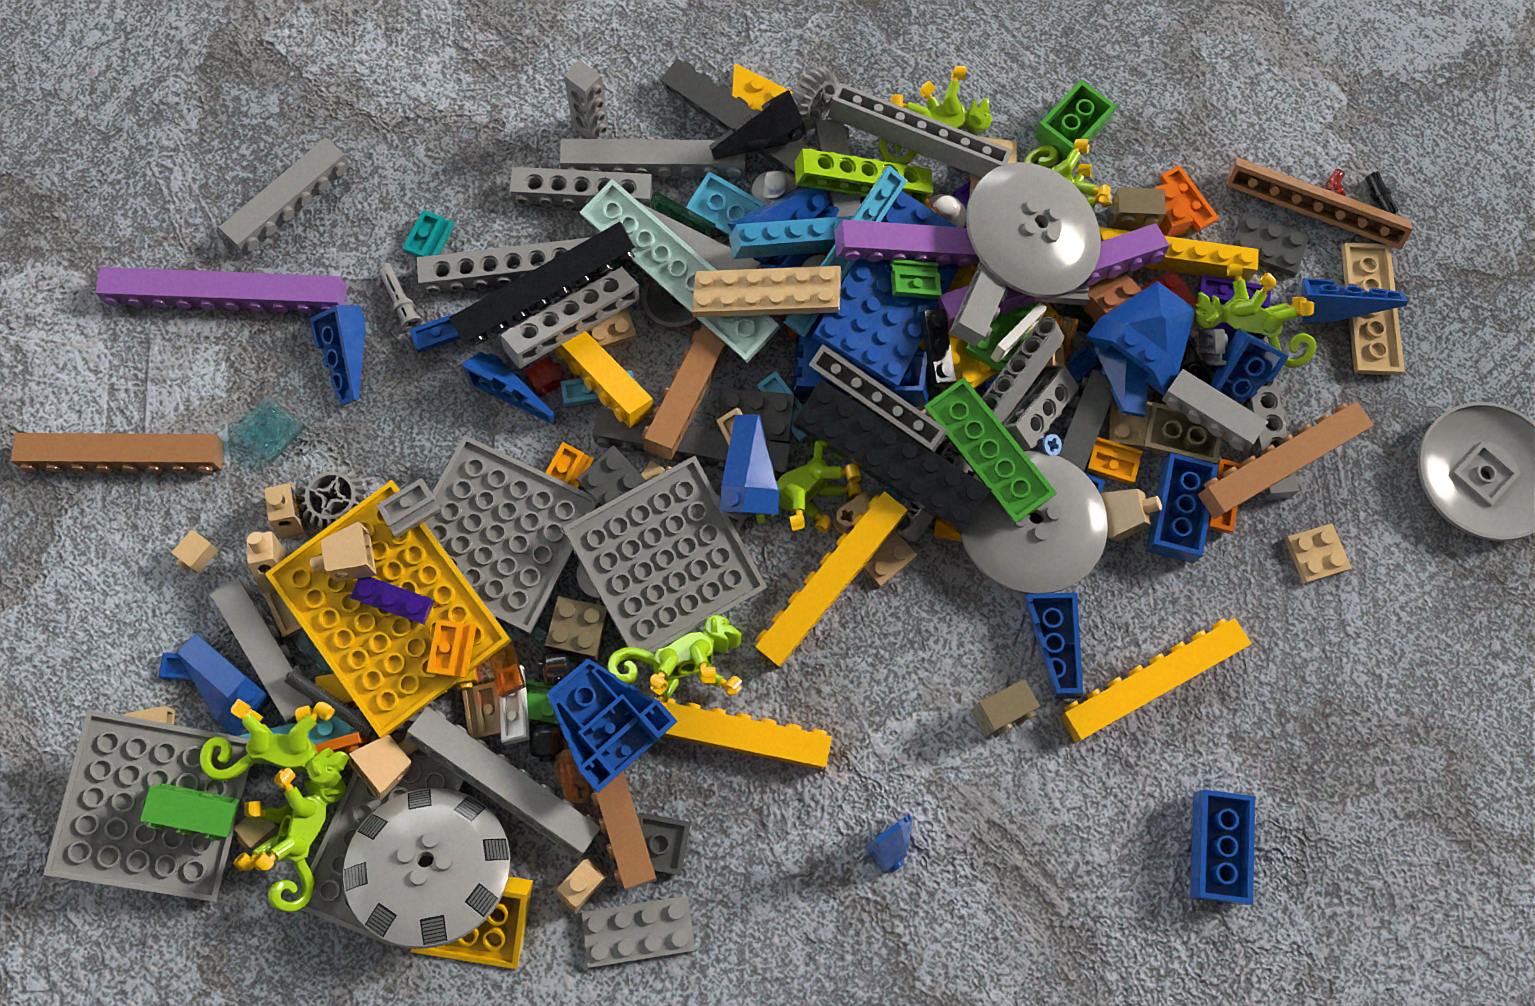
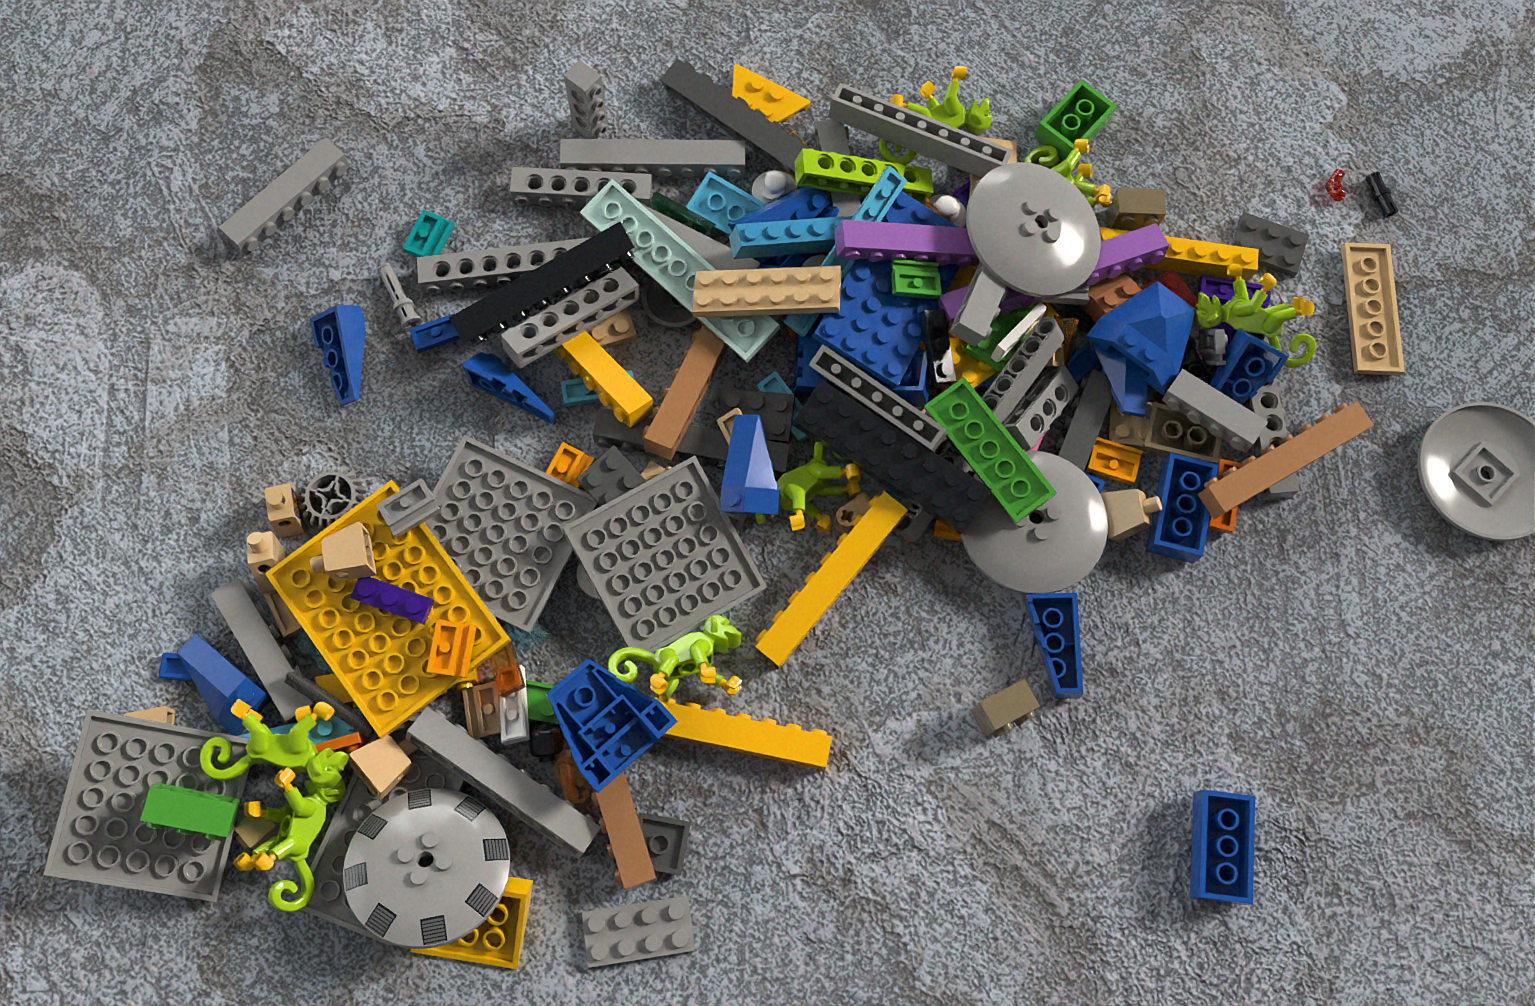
medium nougat brick [11,433,225,473] -> none
medium lavender brick [95,267,347,314] -> none
tan brick [171,529,219,573] -> none
clear light blue plate [233,396,306,463] -> none
clear red brick [525,356,565,398] -> none
black head [538,652,576,686] -> none
dark tan brick [545,596,609,662] -> none
tan torso [556,857,610,914] -> none
black wedge [709,90,806,160] -> none
light grey gear [792,67,839,129] -> none
tan plate [862,530,917,588] -> none
blue wedge [865,814,913,873] -> none
light blue bush [1031,434,1062,455] -> none
yellow brick [1059,618,1252,743] -> none
orange brick [1154,181,1193,237] -> none
orange plate [1159,165,1219,232] -> none
medium nougat brick [1226,157,1413,250] -> none
tan plate [1284,523,1352,584] -> none
blue wedge [1301,278,1408,325] -> none

